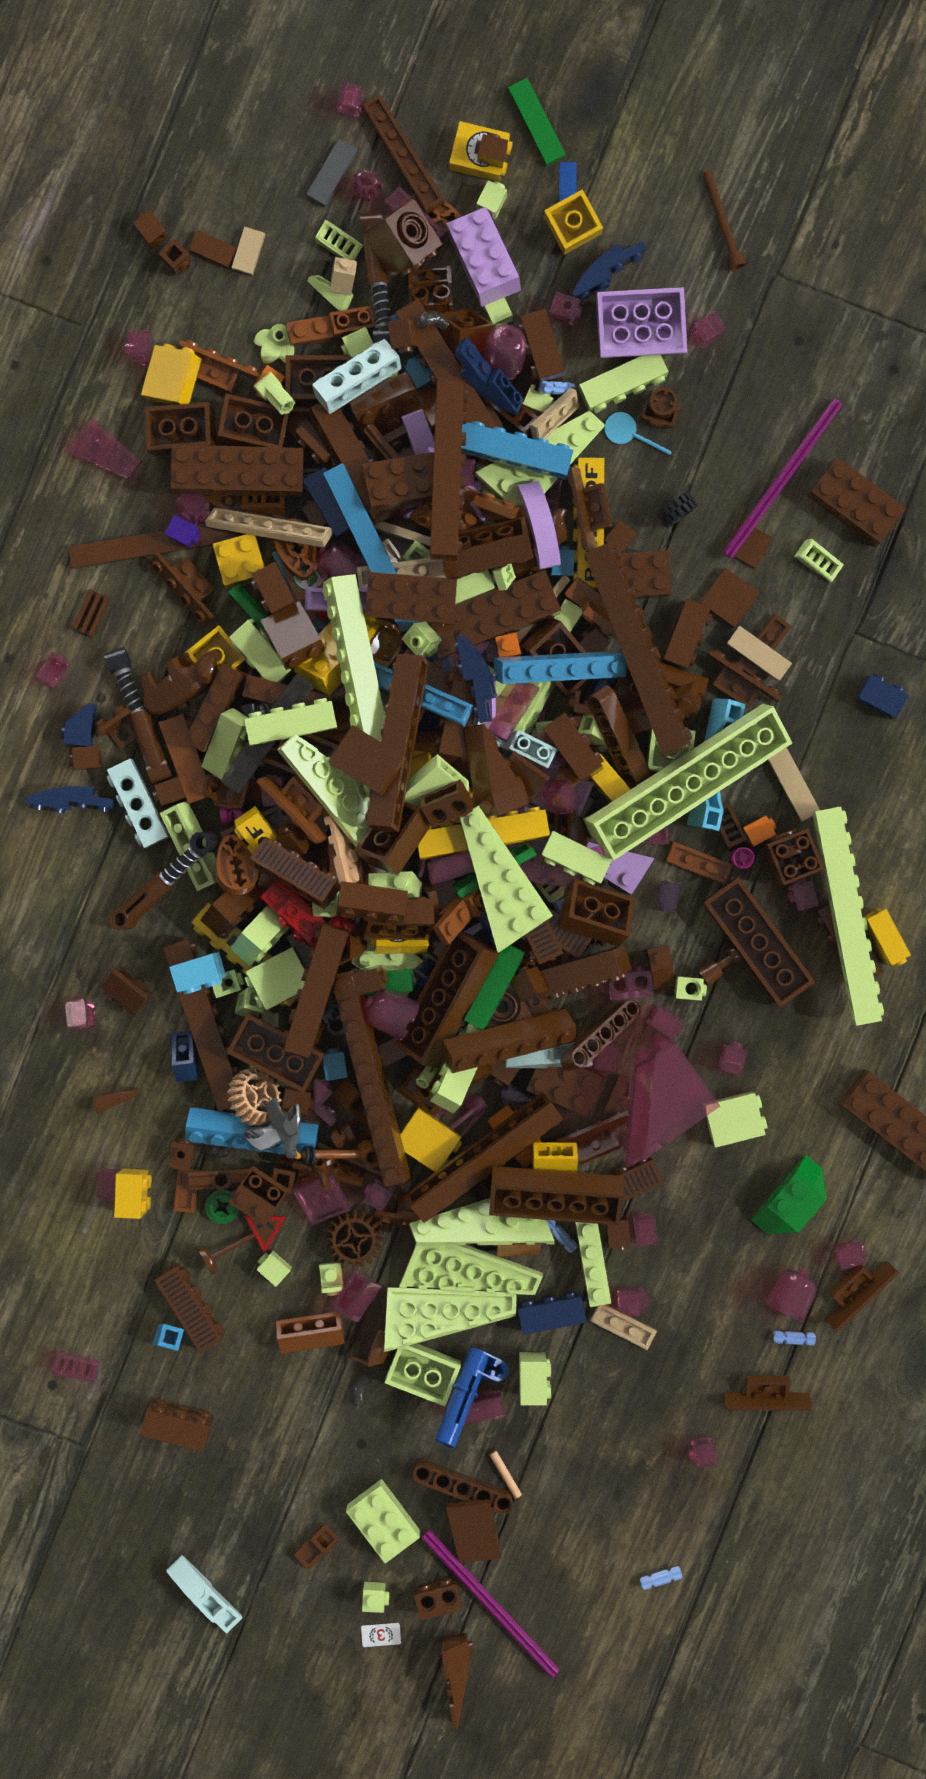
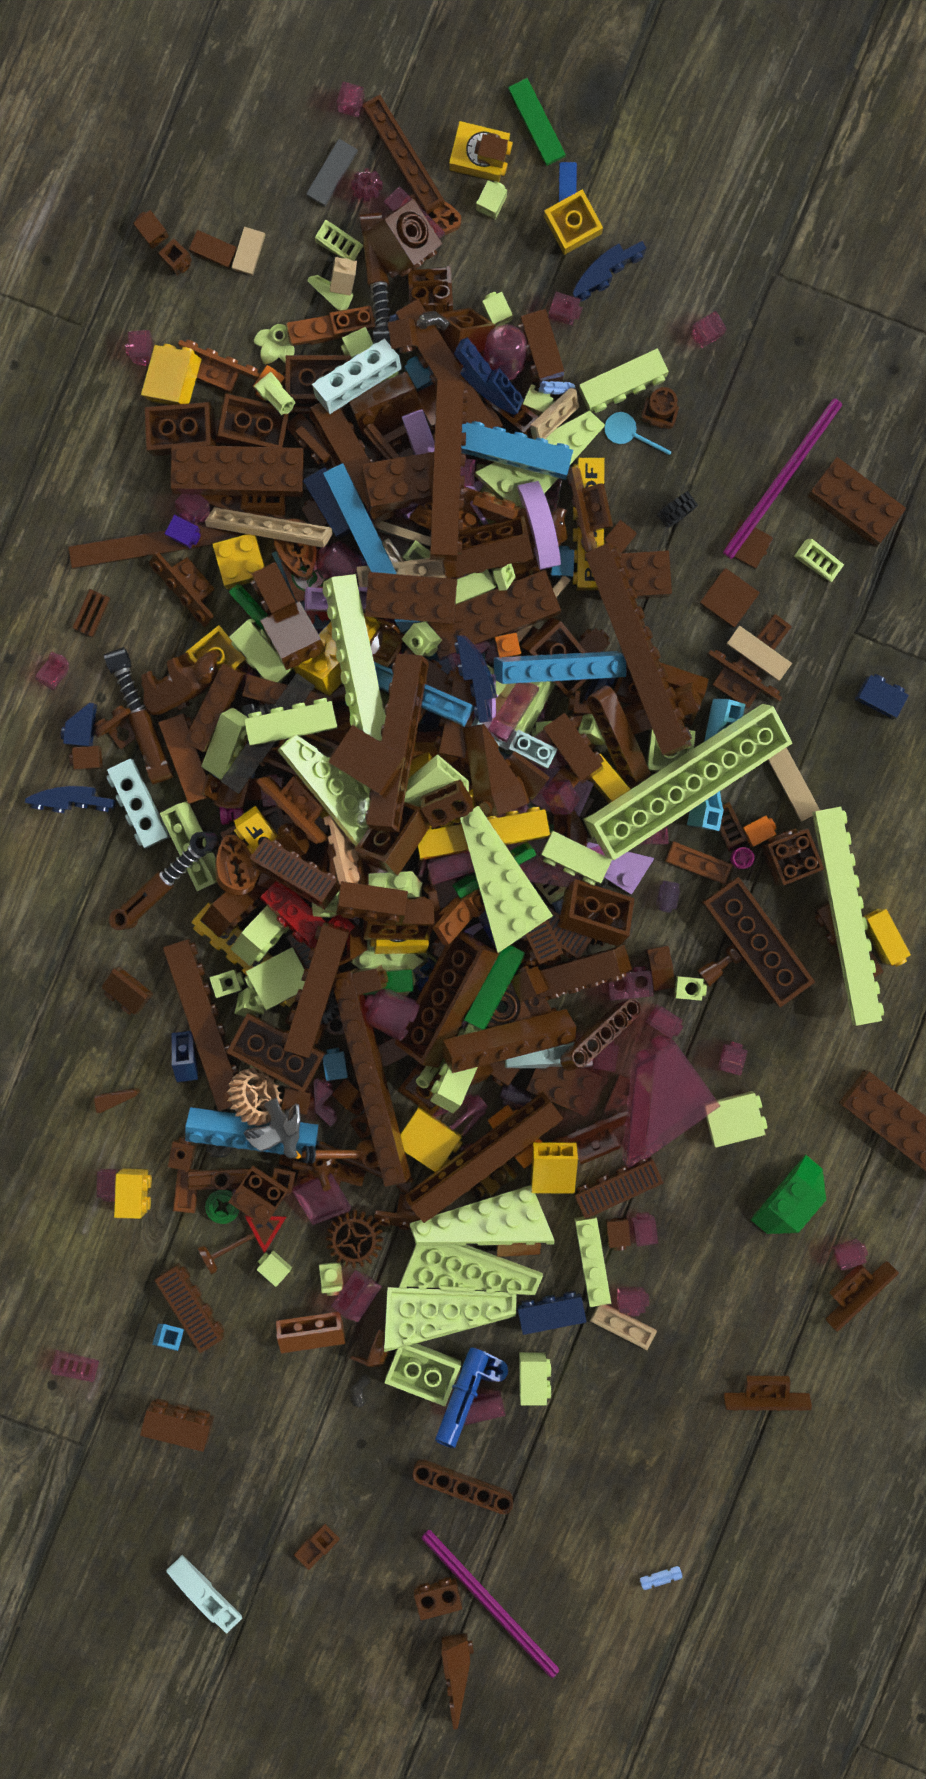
clear pink brick [65,997,97,1031] -> none
clear pink wing [66,418,143,478] -> none
reddish brown brick [153,777,187,807] -> none
medium azure brick [169,952,227,995] -> none
reddish brown wheel [329,1121,358,1150] -> none
yellowish green brick [346,1479,420,1563] -> none
white sticker [361,1623,401,1647] -> none
yellowish green brick [362,1582,389,1613] -> none
clear pink brick [363,1179,394,1212] -> none
lavender brick [446,207,521,307] -> none
reddish brown tile [446,1499,502,1563] -> none
reddish brown brick [489,1166,624,1226] -> none
light nougat piece [489,1450,522,1499] -> none
light blue axle [546,1220,578,1253] -> none
yellowish green brick [554,599,583,633] -> none
dark orange bracket [565,577,617,639] -> none
lavender slope [596,287,687,358] -> none
reddish brown brick [662,599,712,670] -> none
clear pink brick [688,1436,719,1469] -> none
reddish brown piece [703,170,746,271] -> none
clear pink cylinder [764,1268,817,1324] -> none
light blue axle [773,1331,816,1345] -> none
clear pink brick [787,878,819,911] -> none

